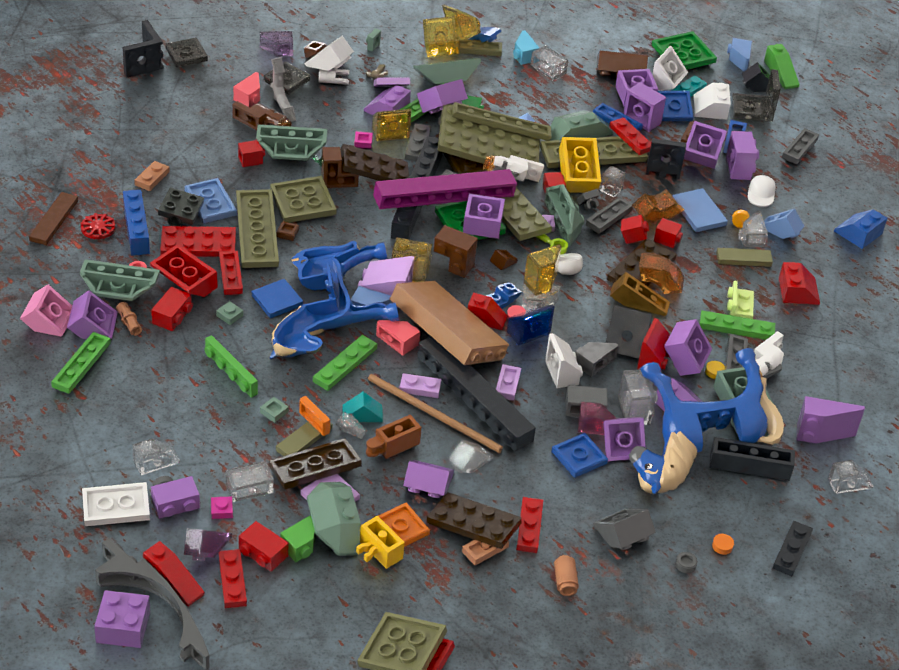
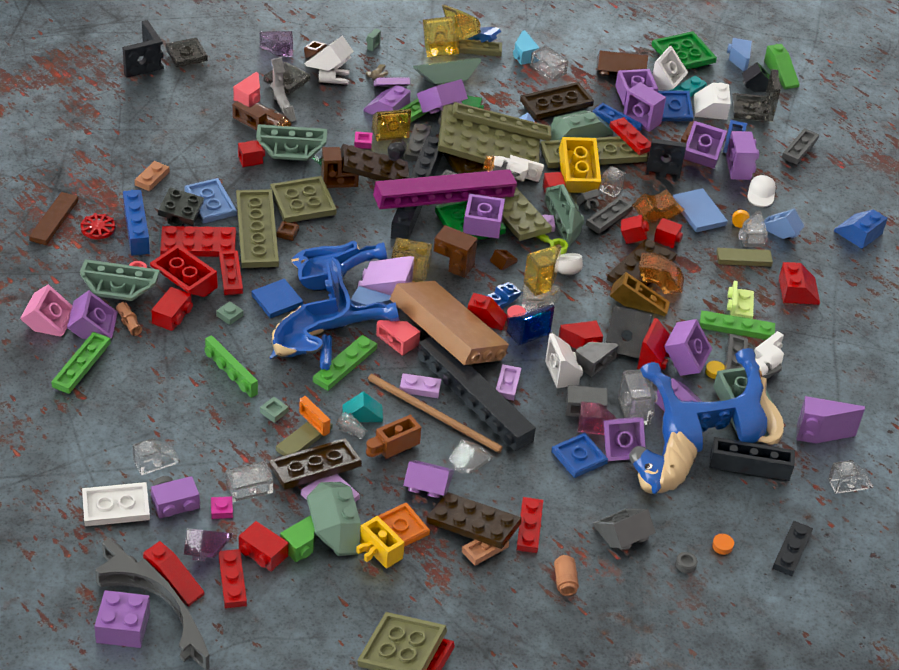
none -> blue axle [320,334,332,371]
none -> black piece [388,138,407,161]
none -> dark brown plate [520,82,594,120]
none -> red slope [558,320,603,349]

